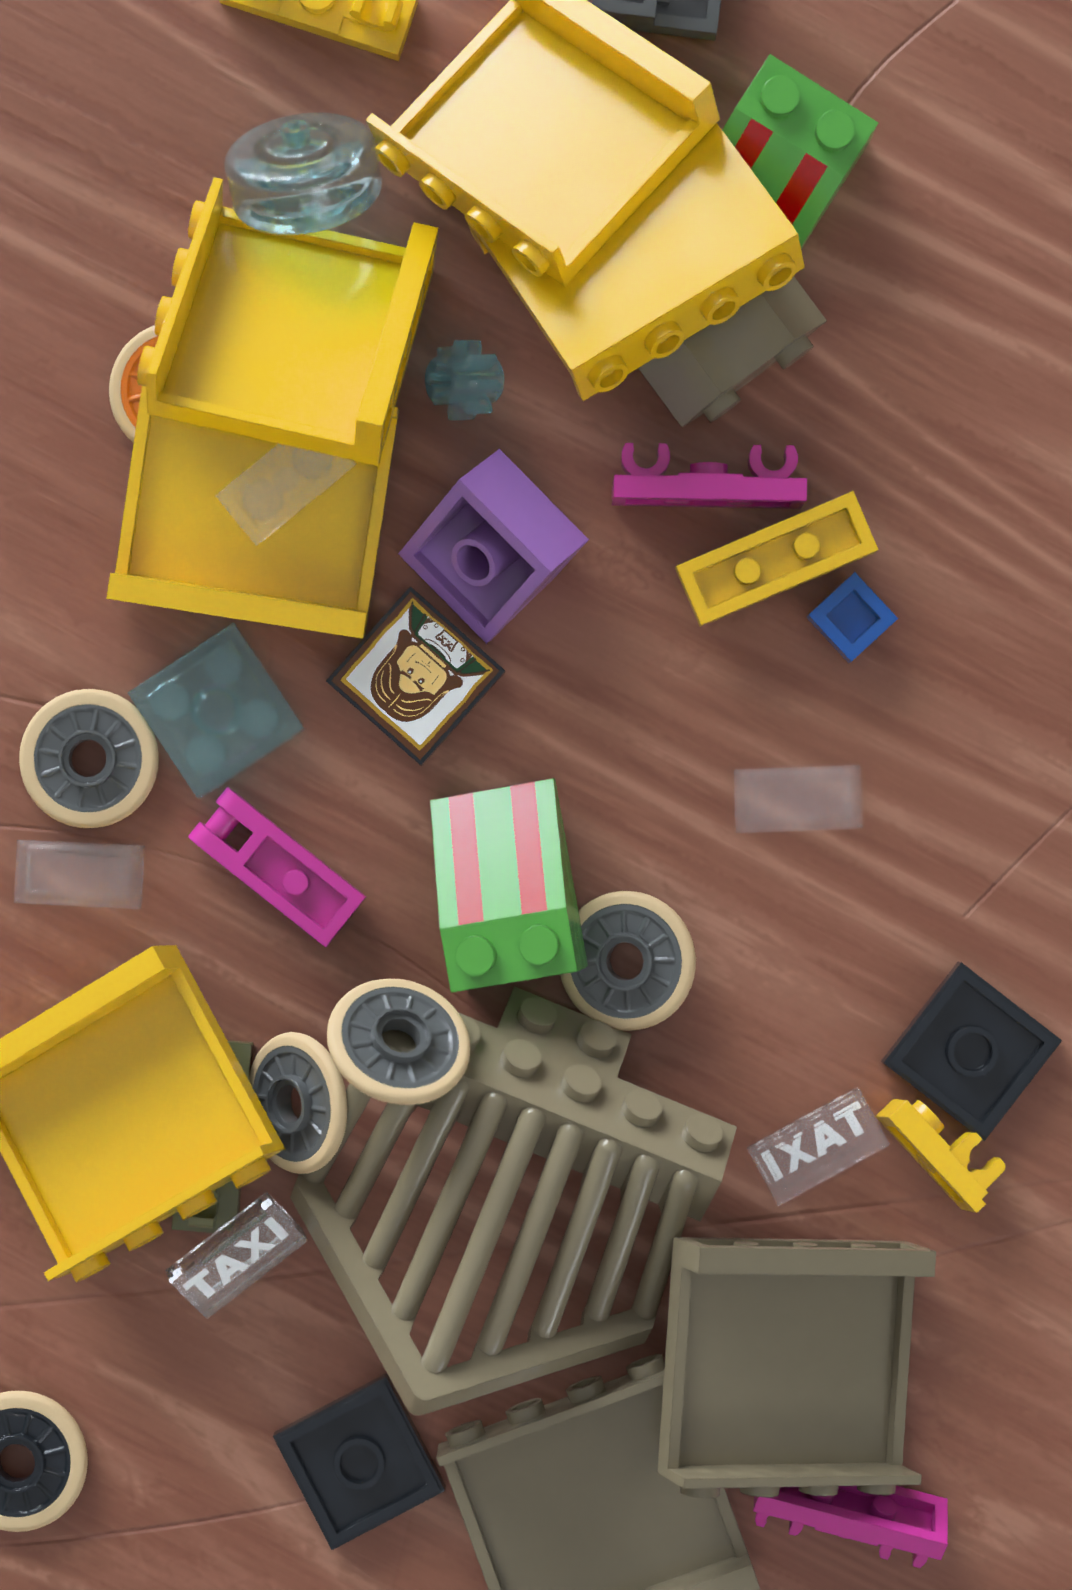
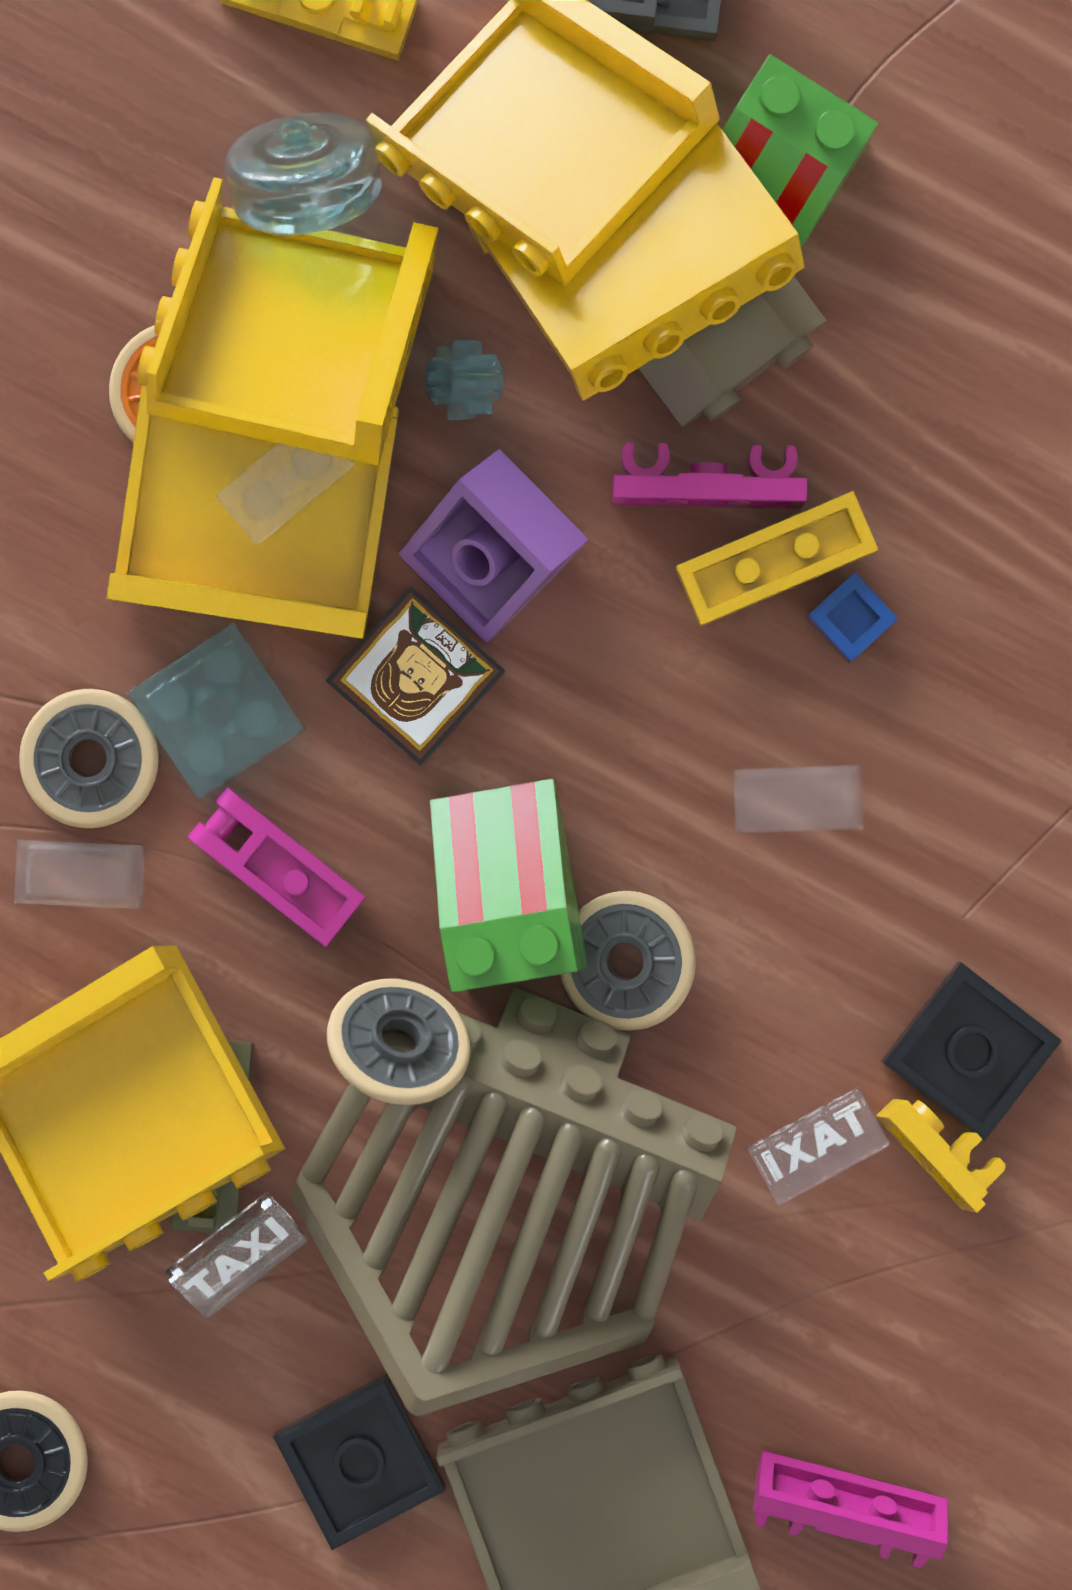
dark grey wheel [249,1032,348,1174] -> none
dark tan panel [657,1237,936,1498] -> none

